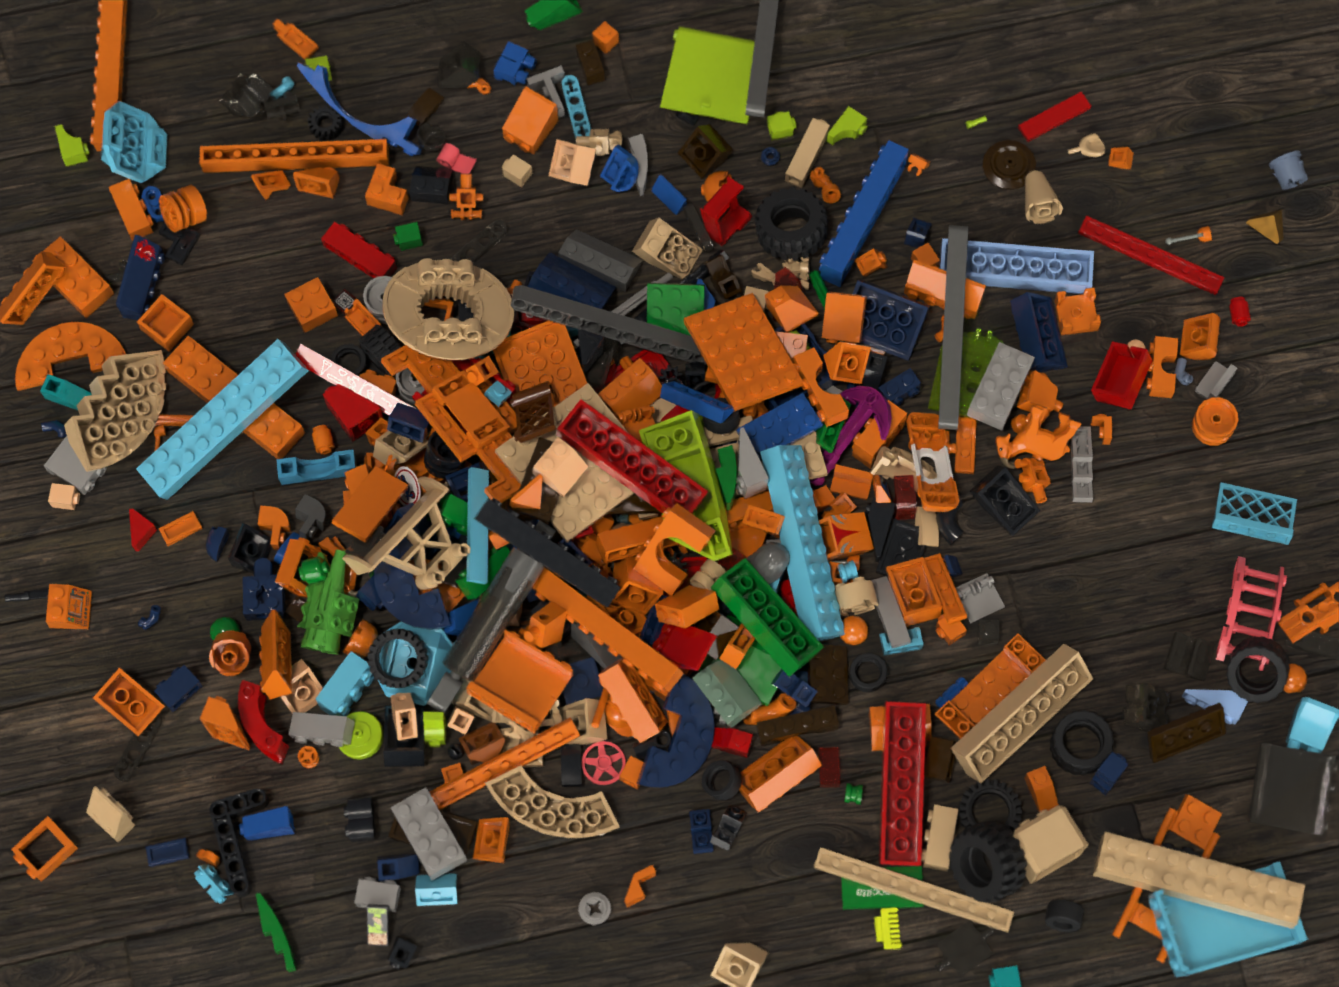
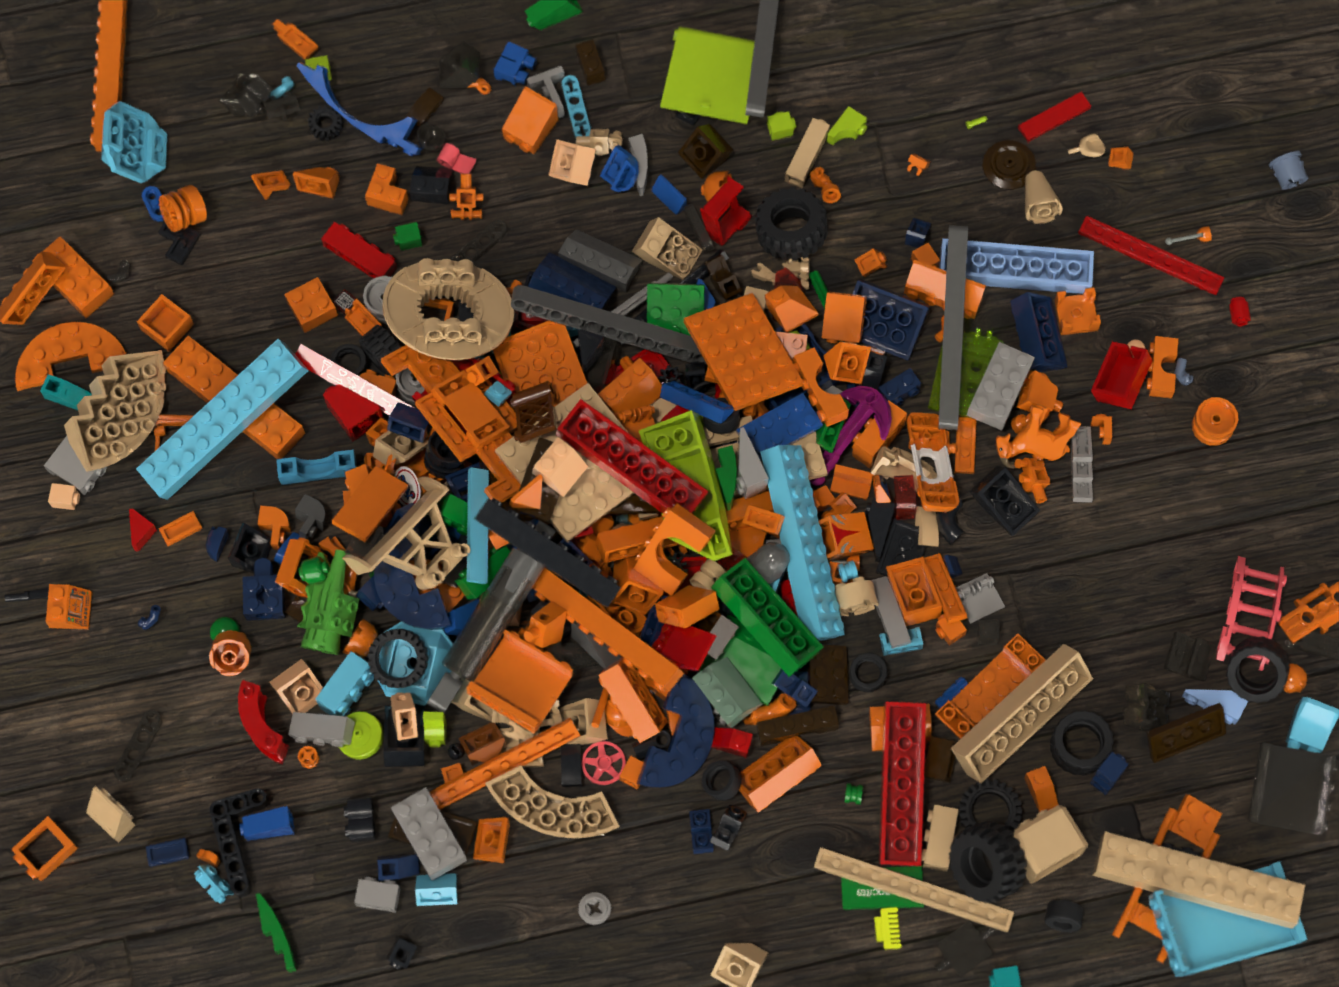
dark blue arm [41,420,67,438] -> none
lime arch [55,125,89,167] -> none
orange slope [93,668,165,737] -> none
orange brick [109,179,154,241] -> none
dark blue slope [116,235,165,320] -> none
dark blue brick [154,665,202,712] -> none
orange brick [200,139,389,173] -> none
orange slope [200,696,250,750] -> none
orange slope [259,609,292,699] -> none
orange brick [312,425,335,455] -> none
tile [367,904,389,946] -> none
light nougat brick [447,705,474,735] -> none
tan brick [502,155,532,187] -> none
dark blue tile [563,657,603,705] -> none
orange brick [592,21,619,54] -> none
orange slope [625,865,656,907] -> none
orange slope [720,623,755,669] -> none
dark blue plate [761,147,780,166] -> none
blue brick [819,140,909,287] -> none
clear red slope [819,747,840,787] -> none
orange hair [840,615,868,646] -> none
orange brick [1180,313,1220,360] -> none
light grey panel [1195,362,1237,399] -> none
medium azure fence [1212,482,1297,545] -> none
pearl gold slope [1246,209,1283,244] -> none

